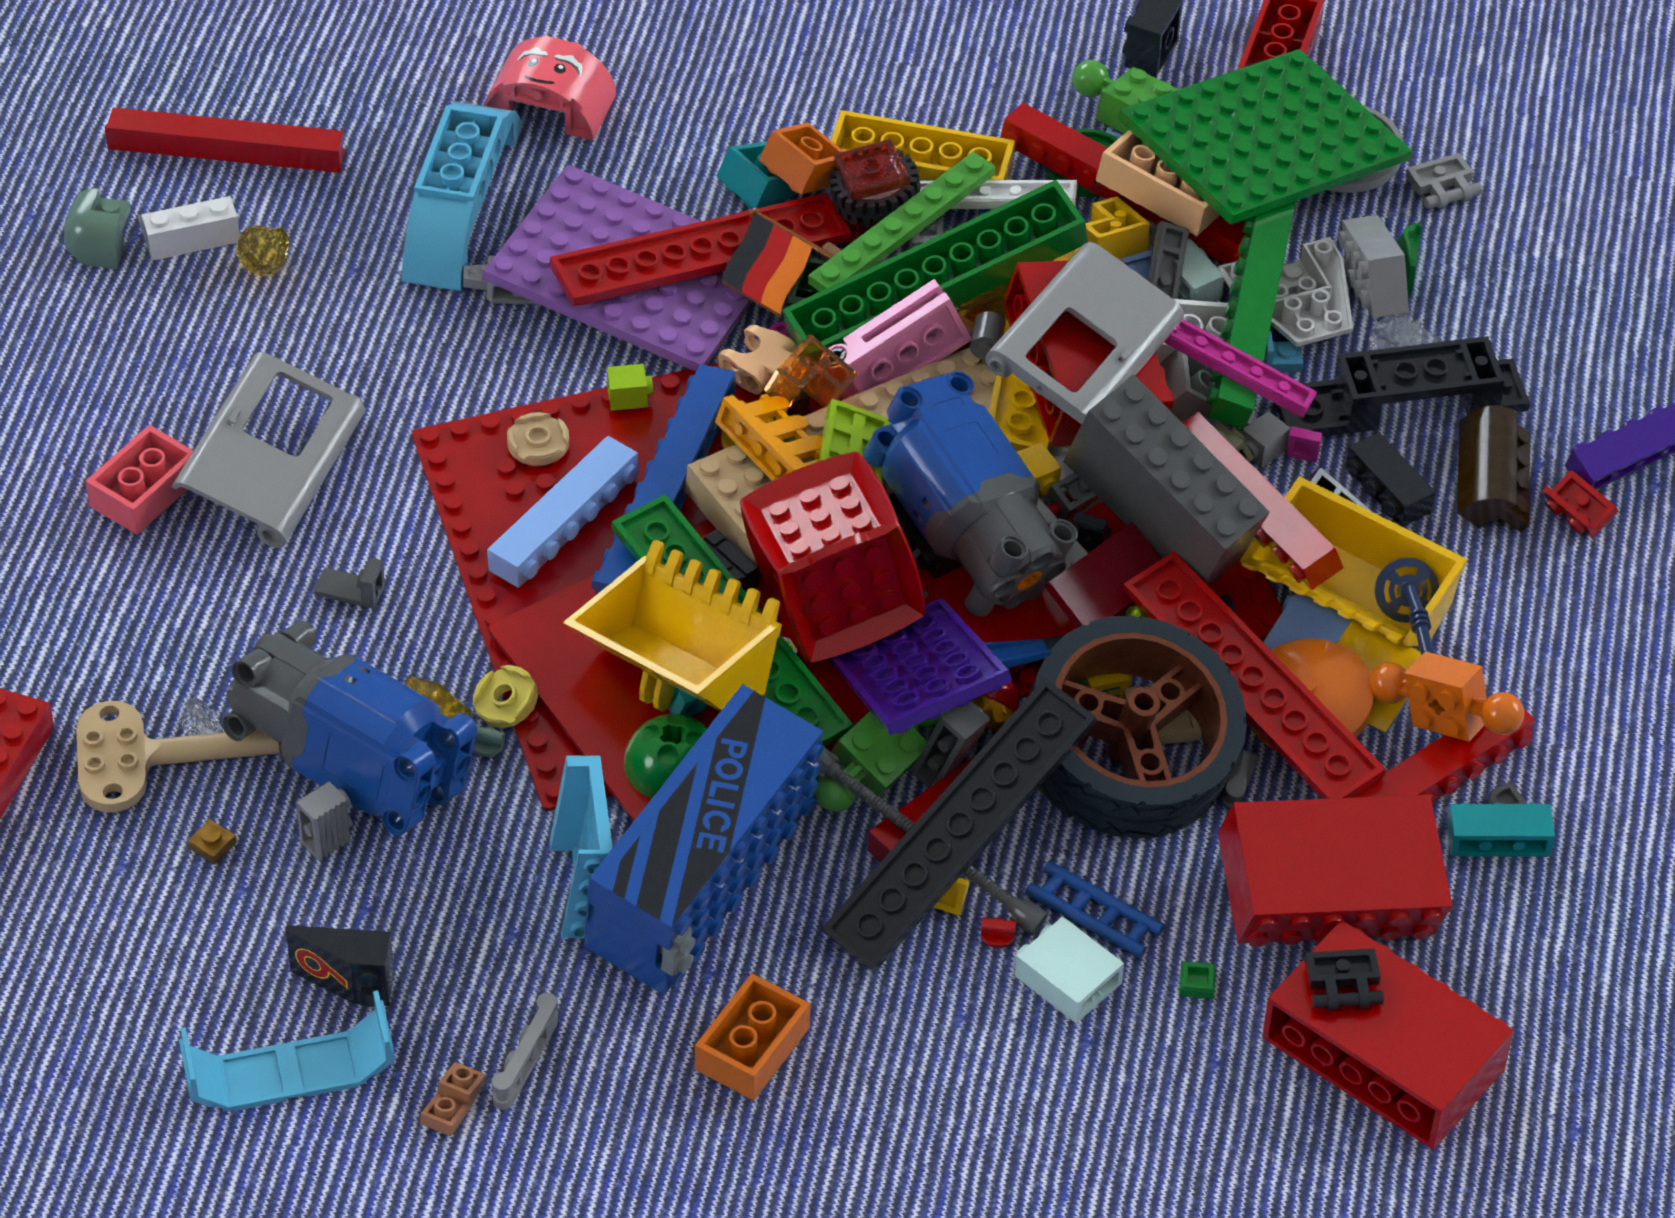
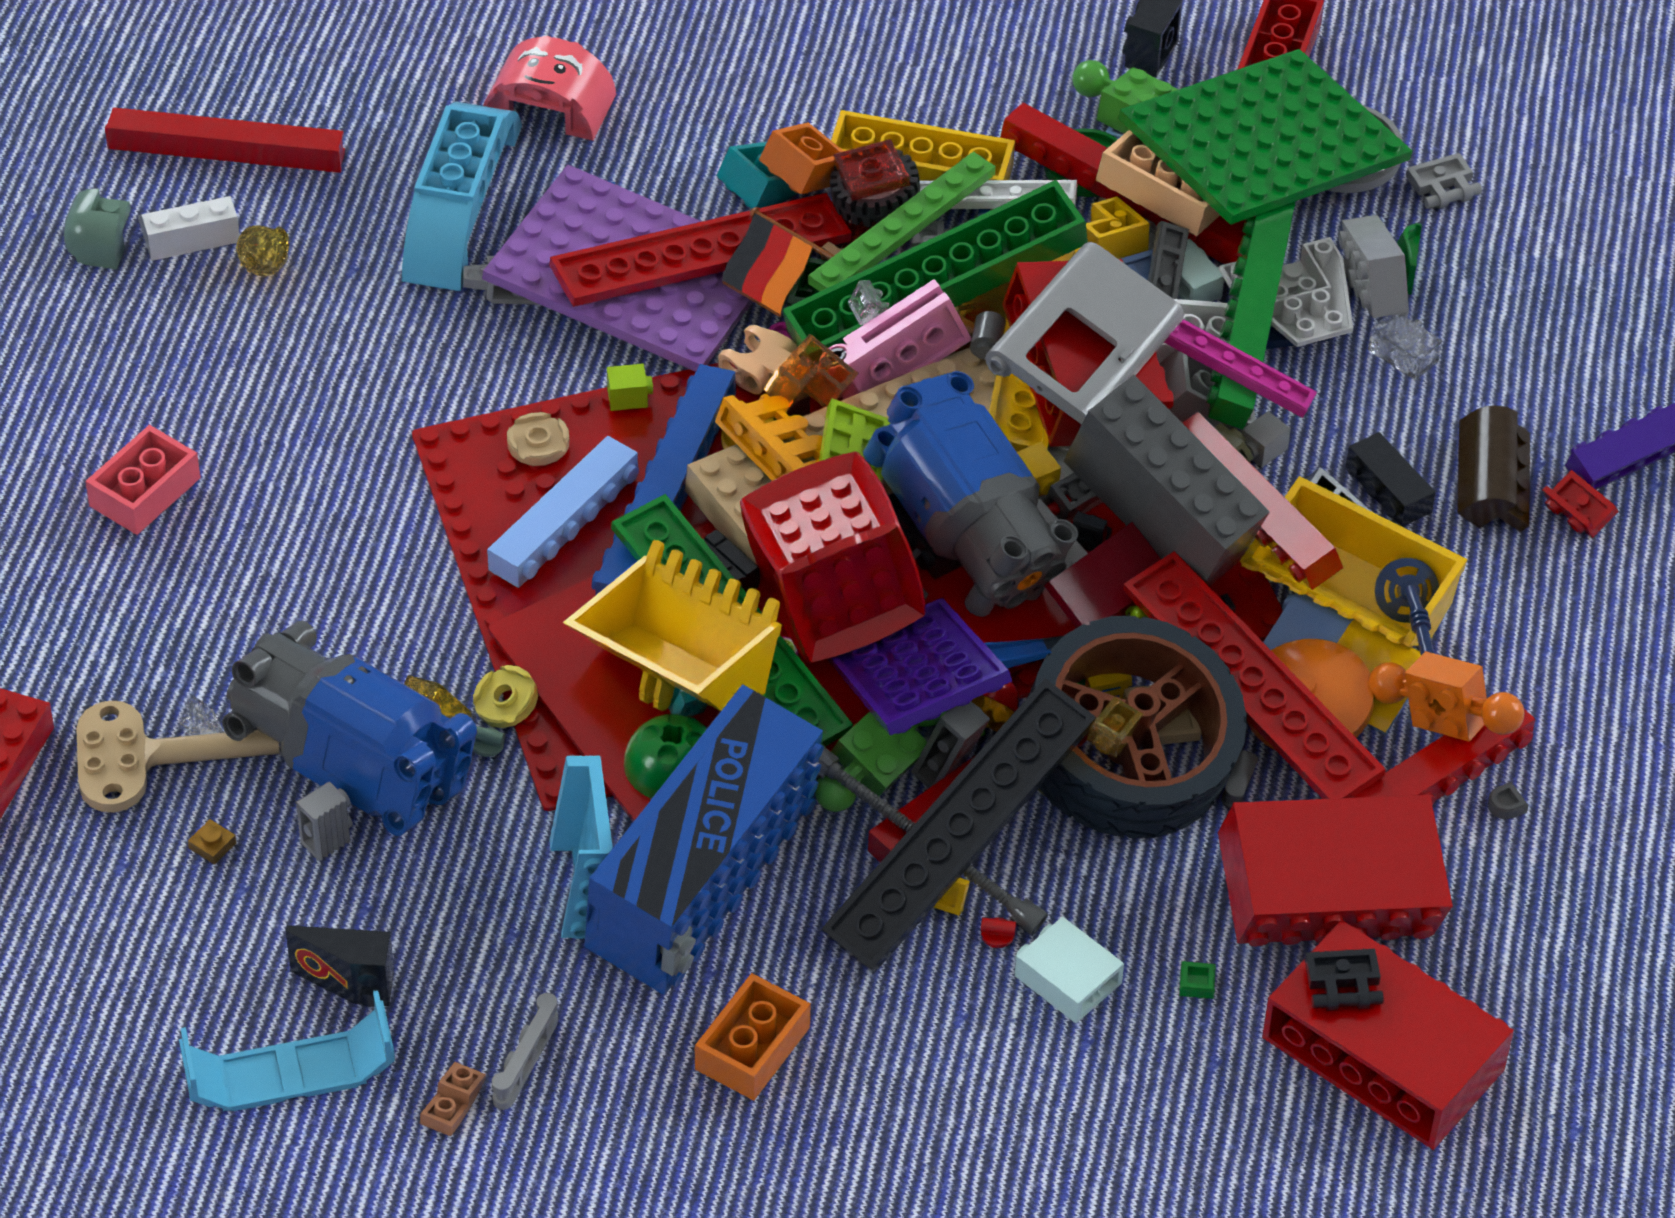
light grey piece [171,352,365,548] -> none
dark grey bracket [314,558,385,609] -> none
blue bar [1025,861,1165,959] -> none
medium azure bracket [1264,330,1303,372] -> none
black bracket [1275,336,1530,436] -> none
dark pink plate [1286,426,1322,463] -> none
teal brick [1446,803,1555,857] -> none
none -> clear tile [848,280,889,325]
none -> clear yellow slope [1087,696,1143,758]

